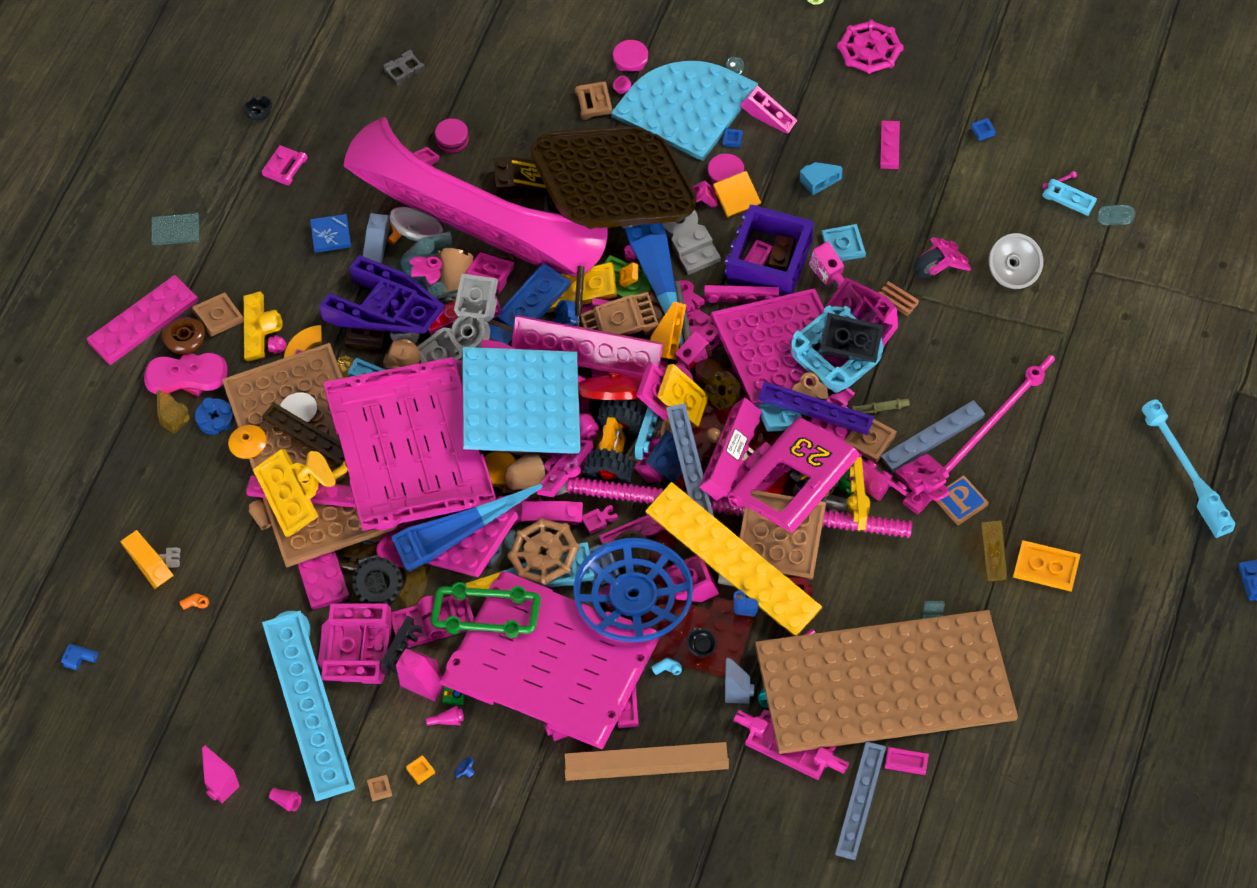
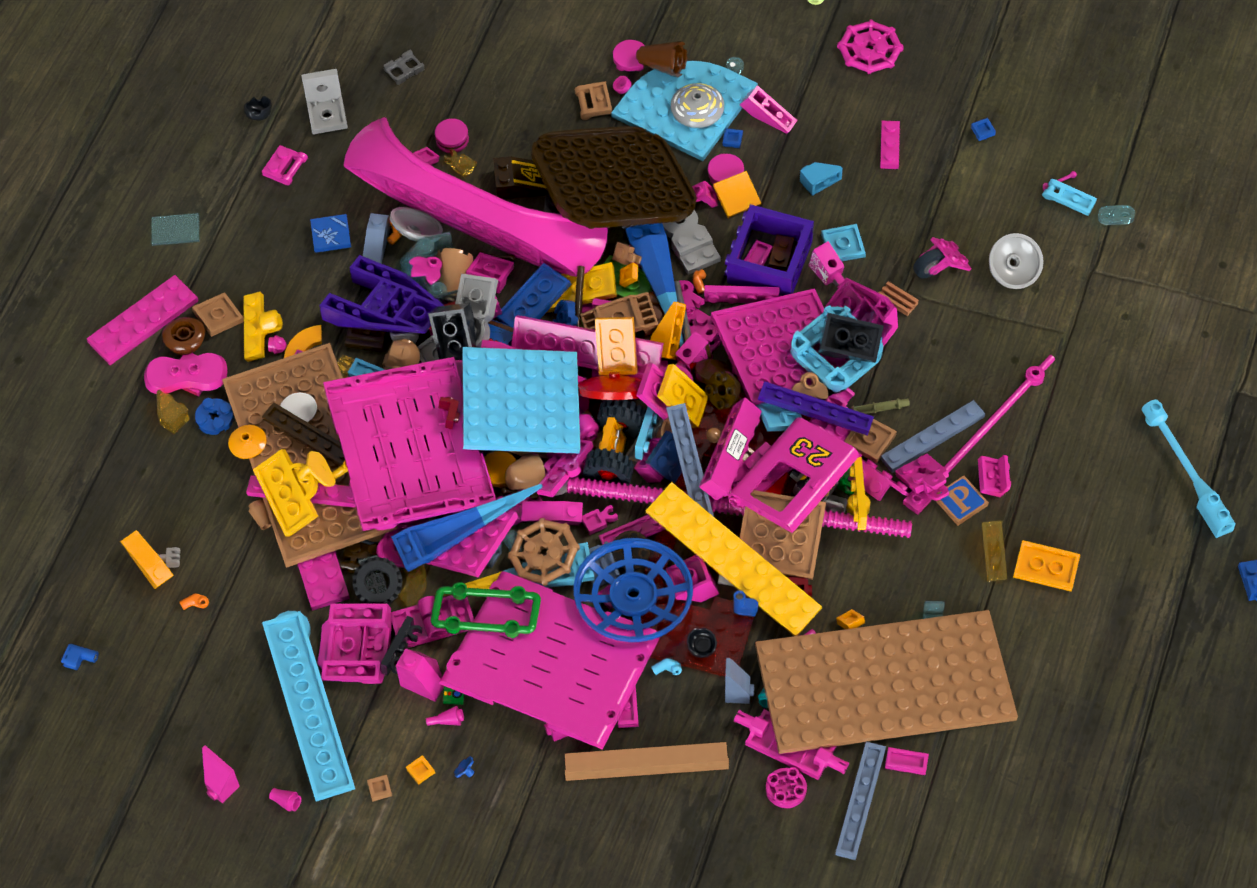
none -> light grey bracket [301,69,348,134]
none -> black slope [428,302,476,360]
none -> dark red bracket [438,397,461,429]
none -> clear yellow plate [444,149,477,178]
none -> plate [595,317,638,375]
none -> medium nougat plate [612,242,642,265]
none -> reddish brown cone [636,41,687,77]
none -> light grey dish [671,83,724,128]
none -> orange arm [693,269,706,295]
none -> dark pink tile [766,767,807,808]
none -> light orange plate [836,609,865,629]
none -> dark pink bracket [978,455,1011,497]

